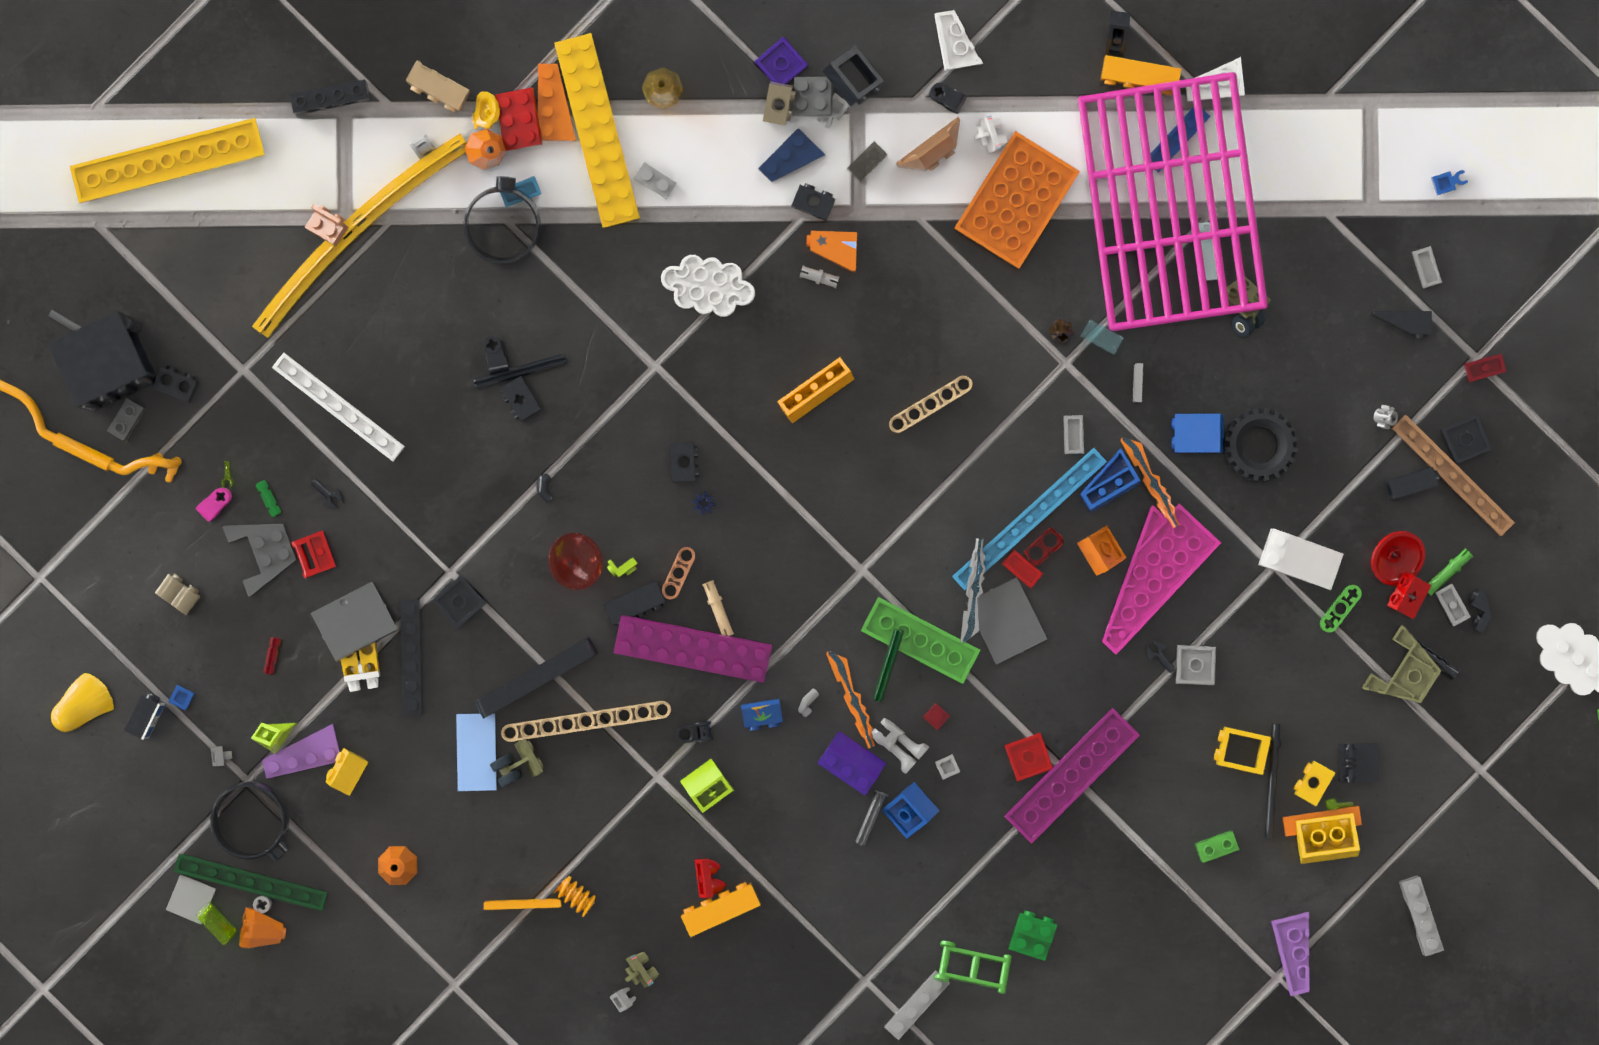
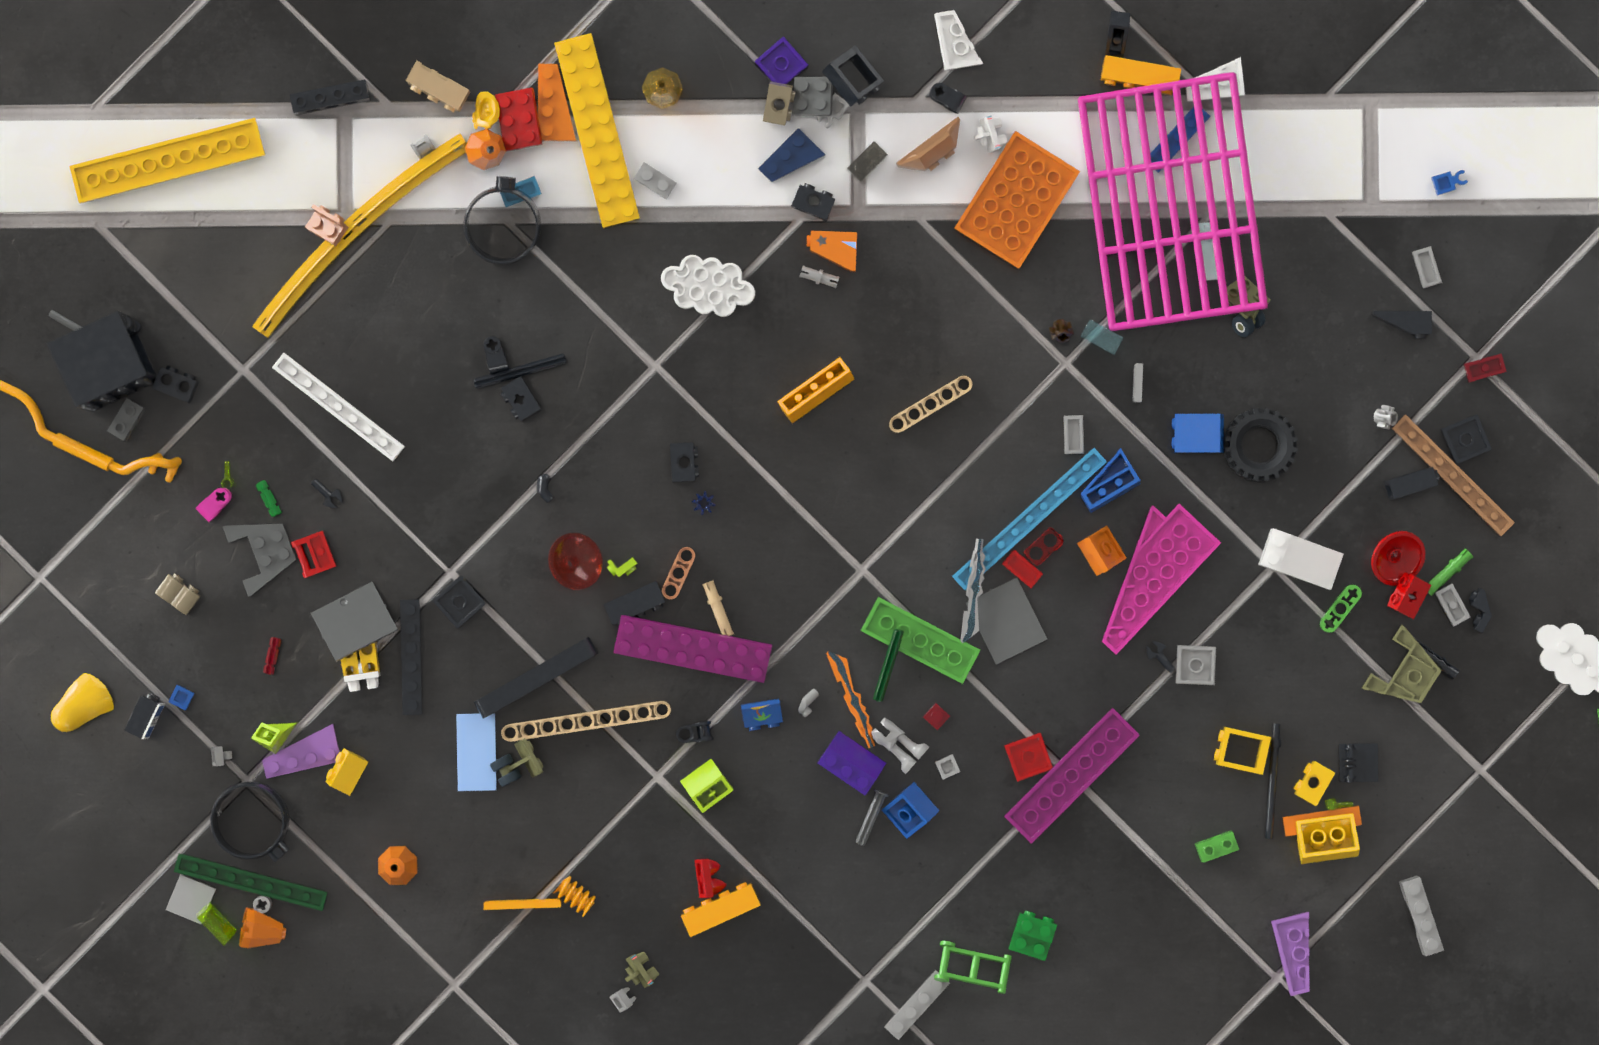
orange sword [1121,438,1180,528] -> none

